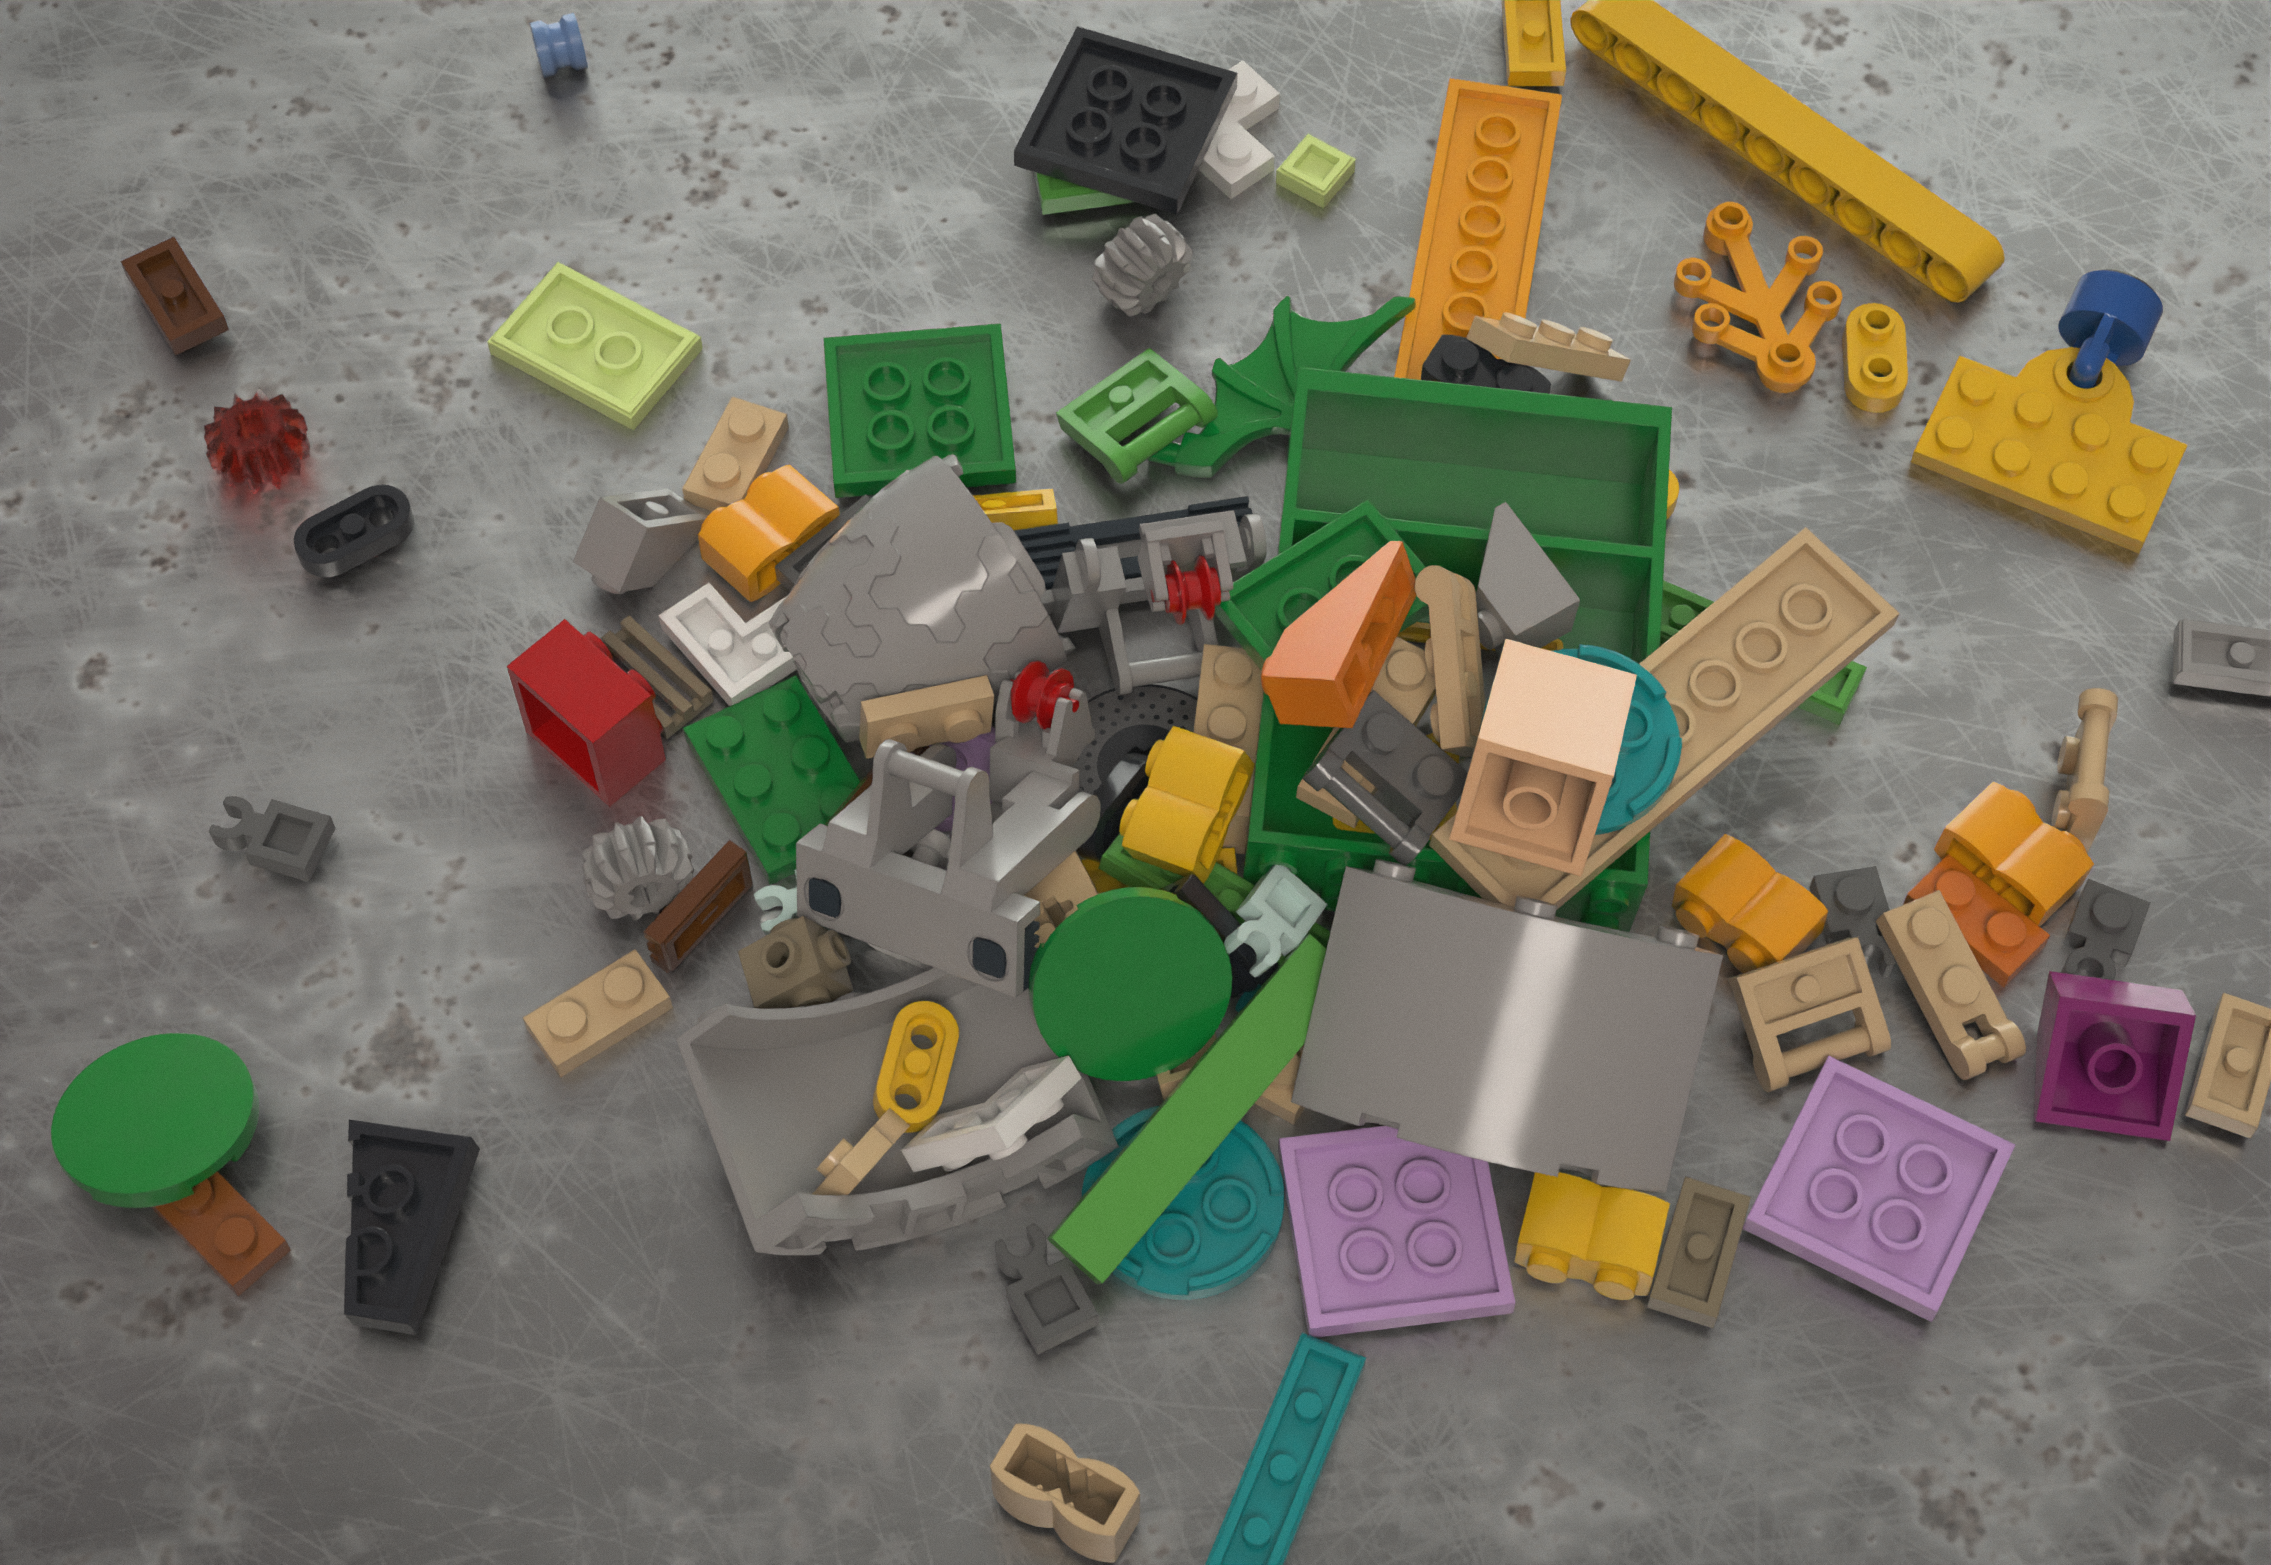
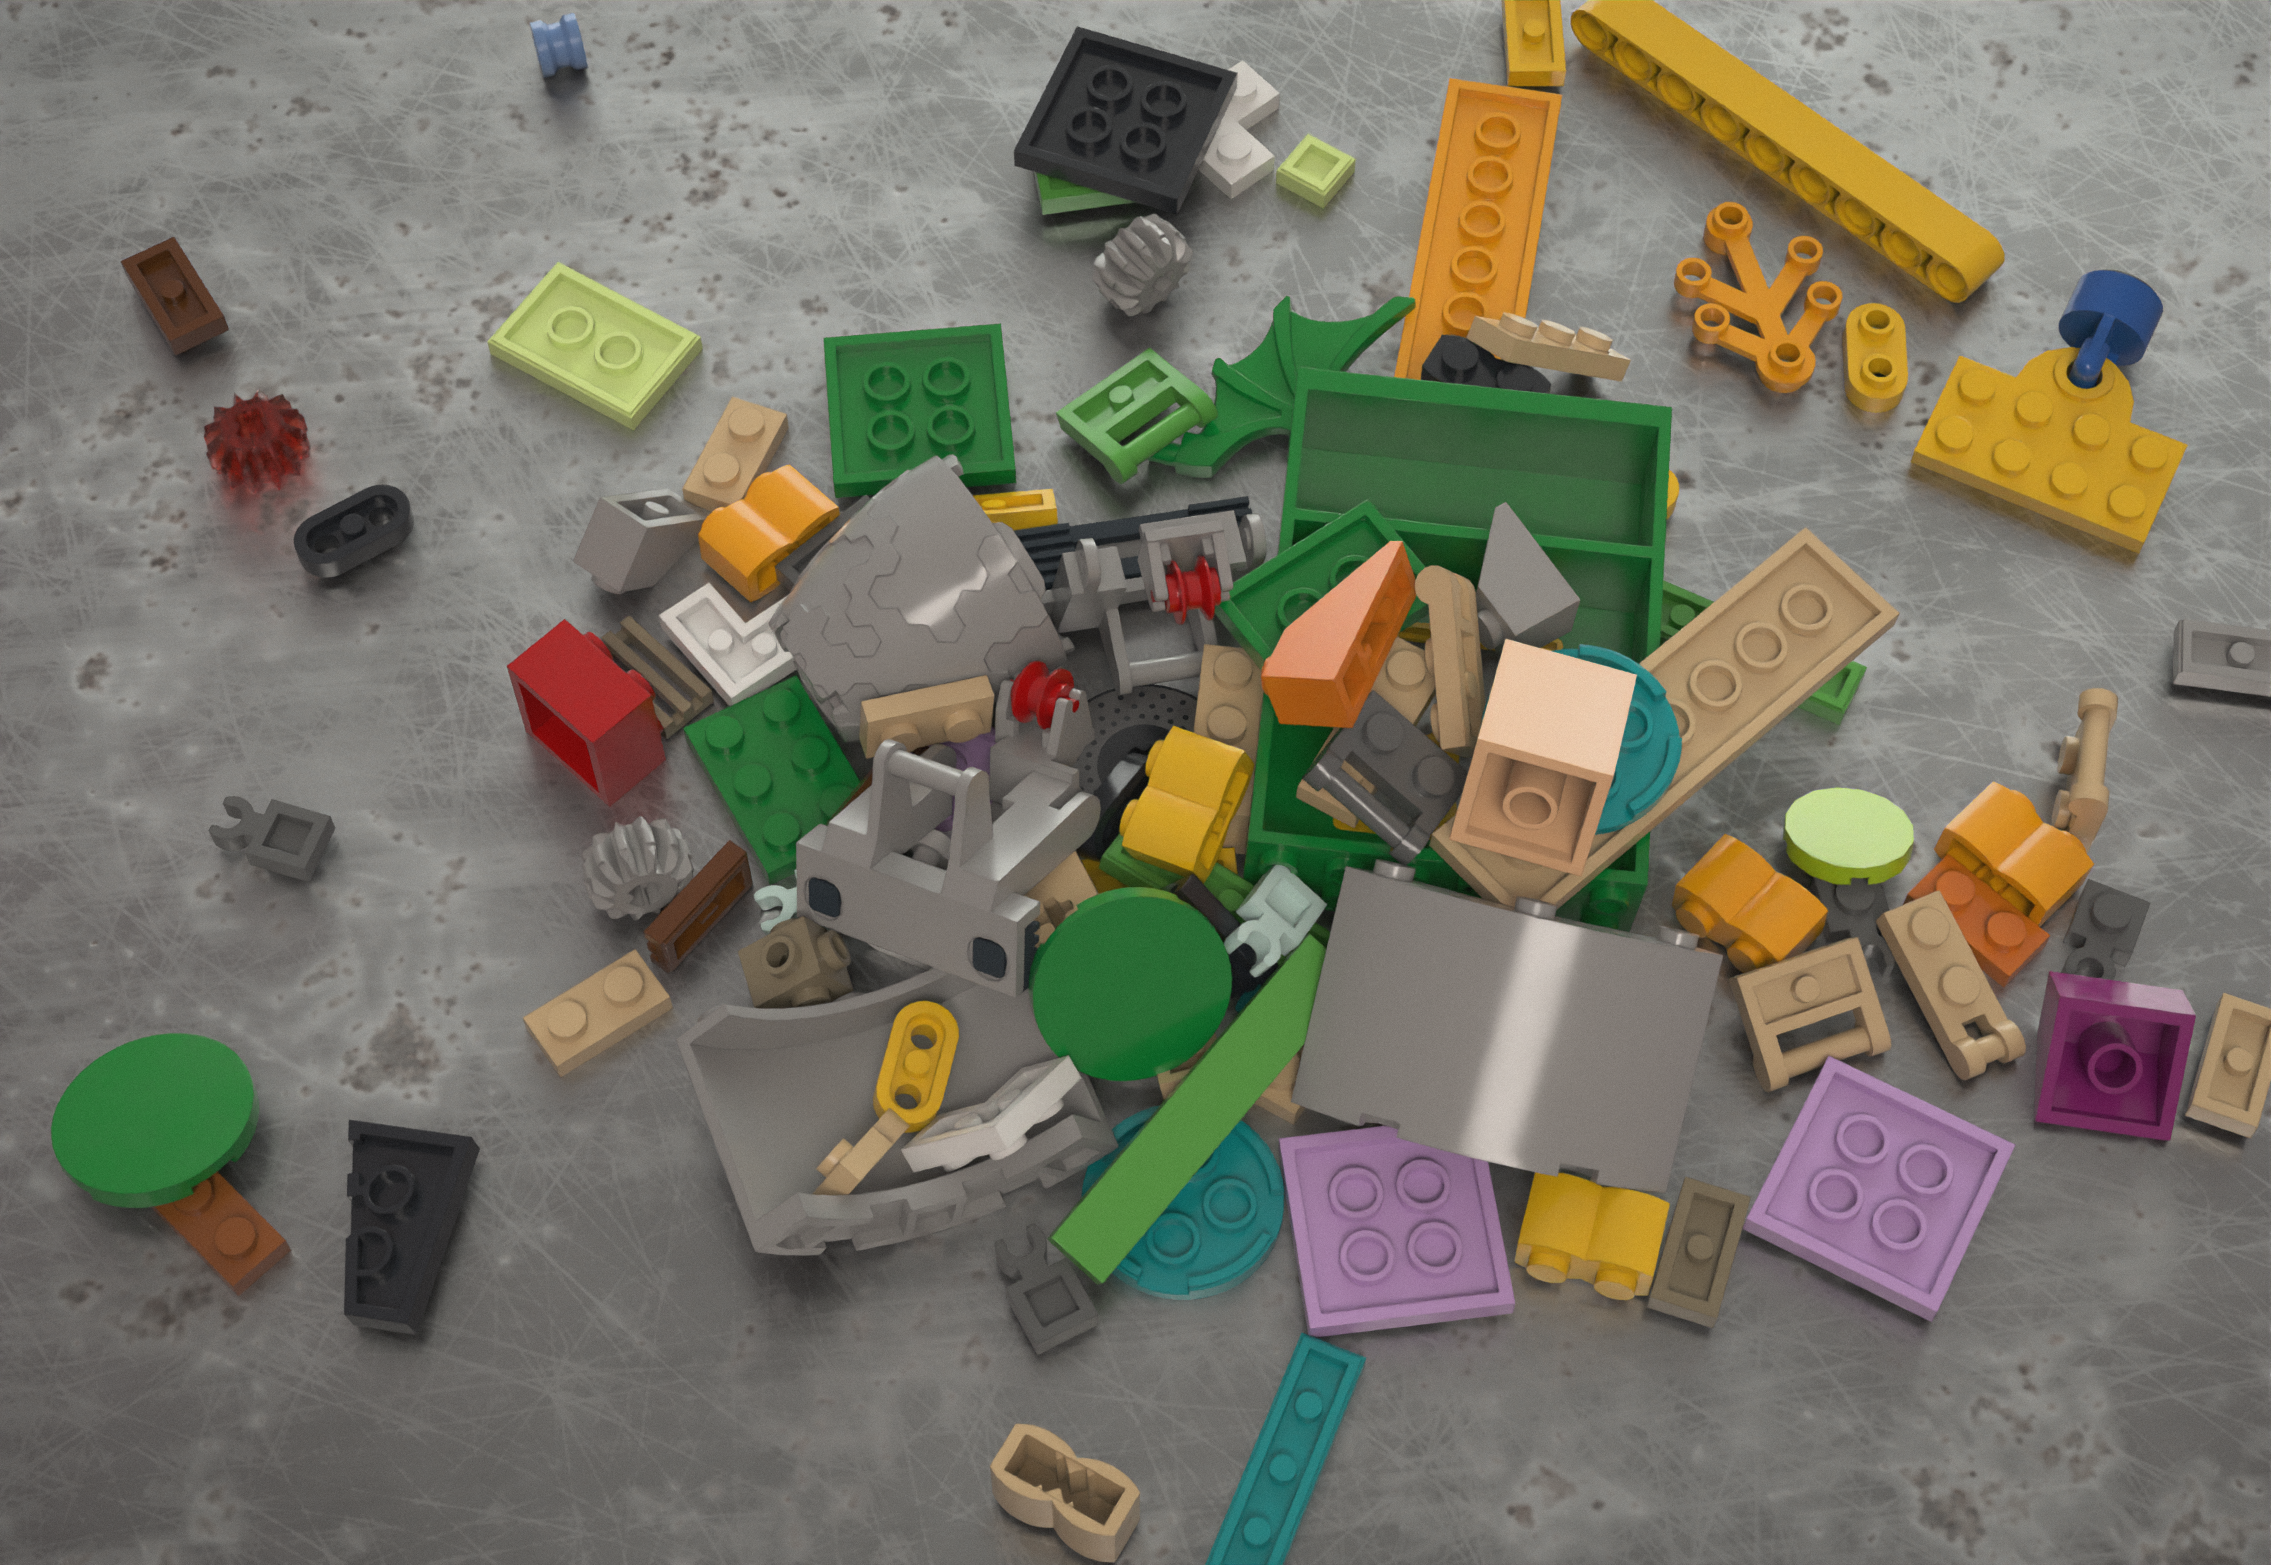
none -> lime tile [1783,787,1914,885]

